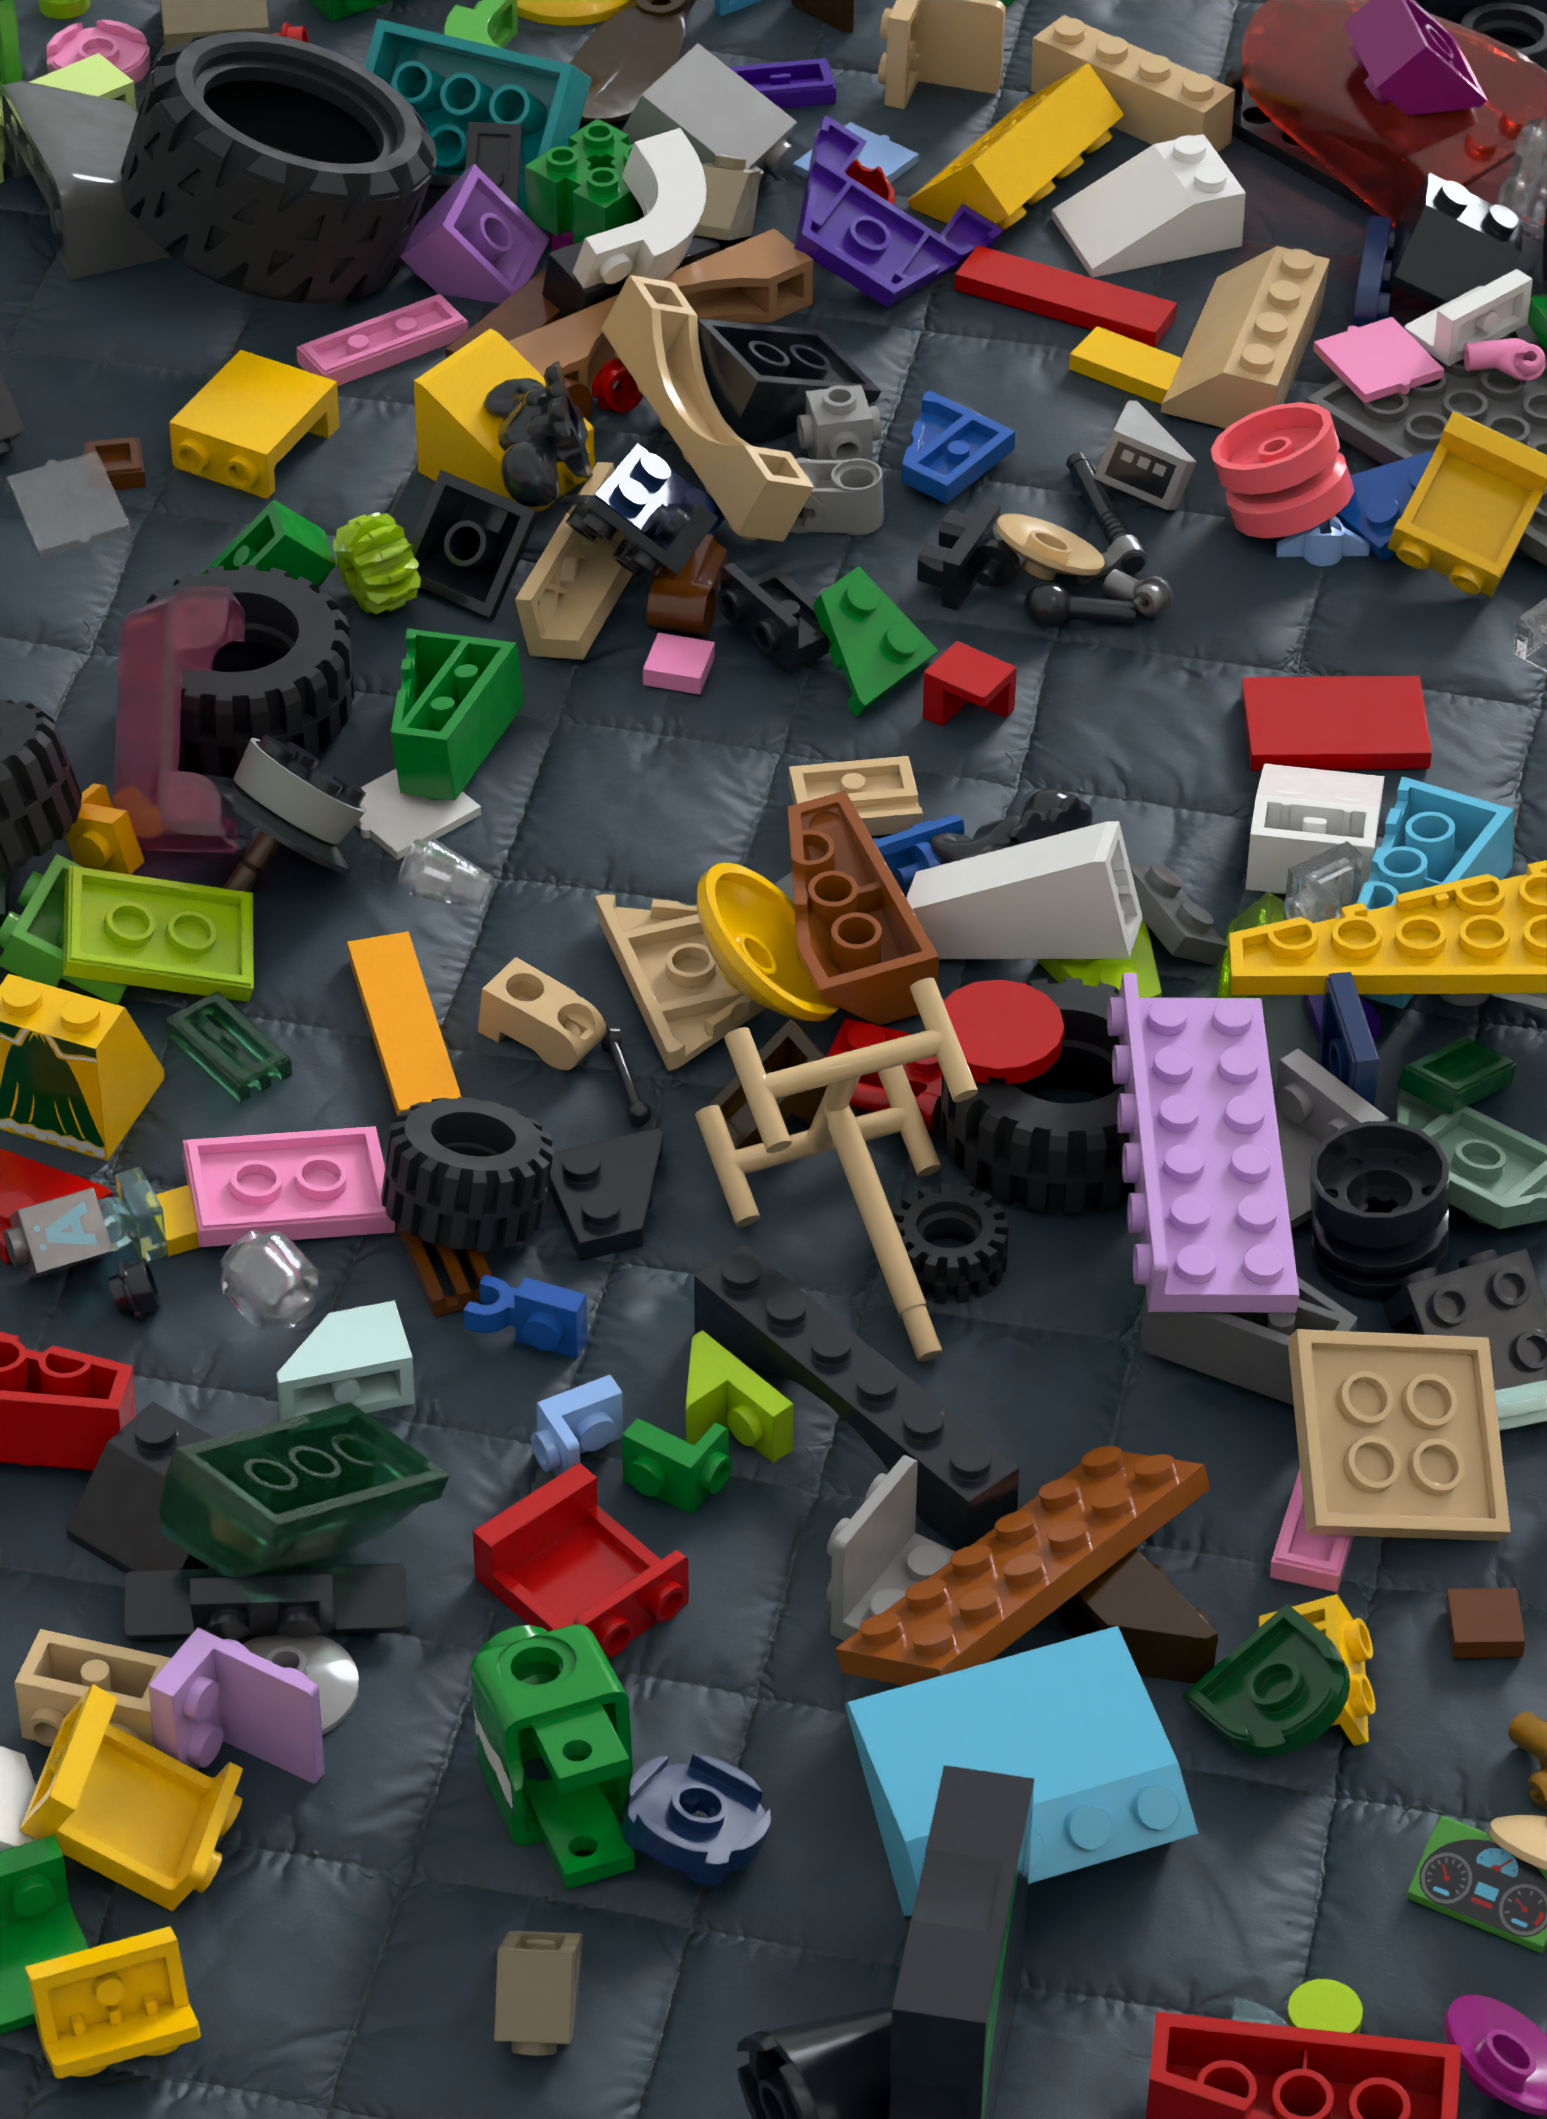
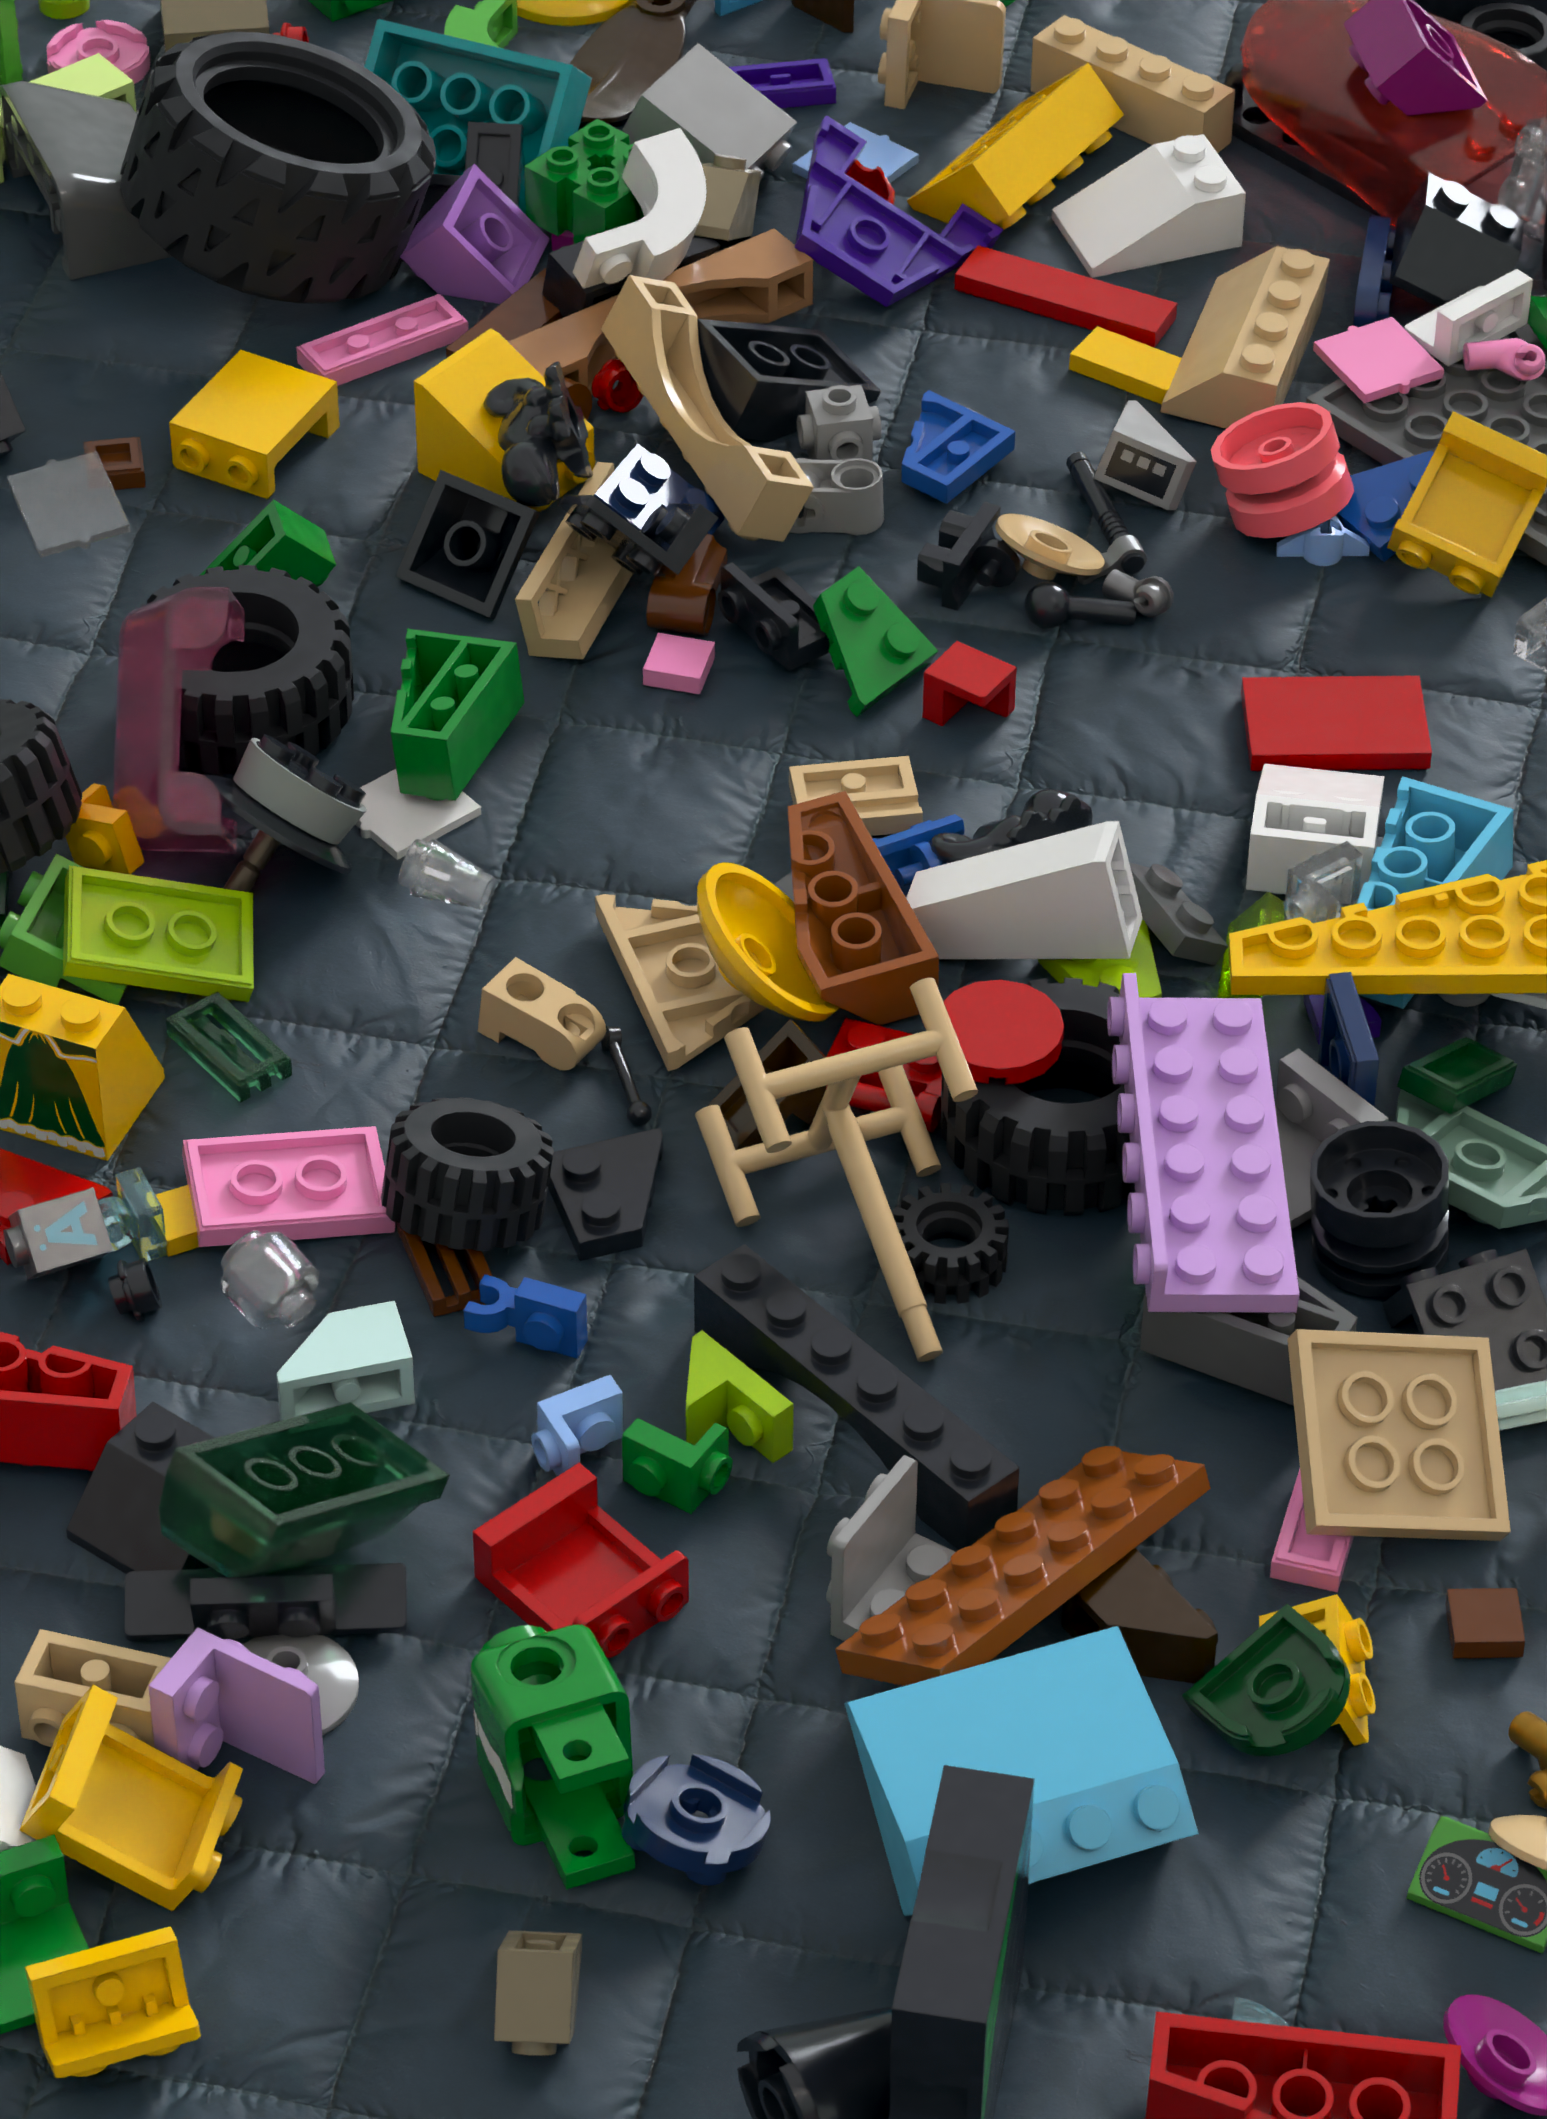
lime gear [333,512,421,614] -> none
light orange tile [347,931,461,1115] -> none
lime tile [1286,1979,1363,2034] -> none

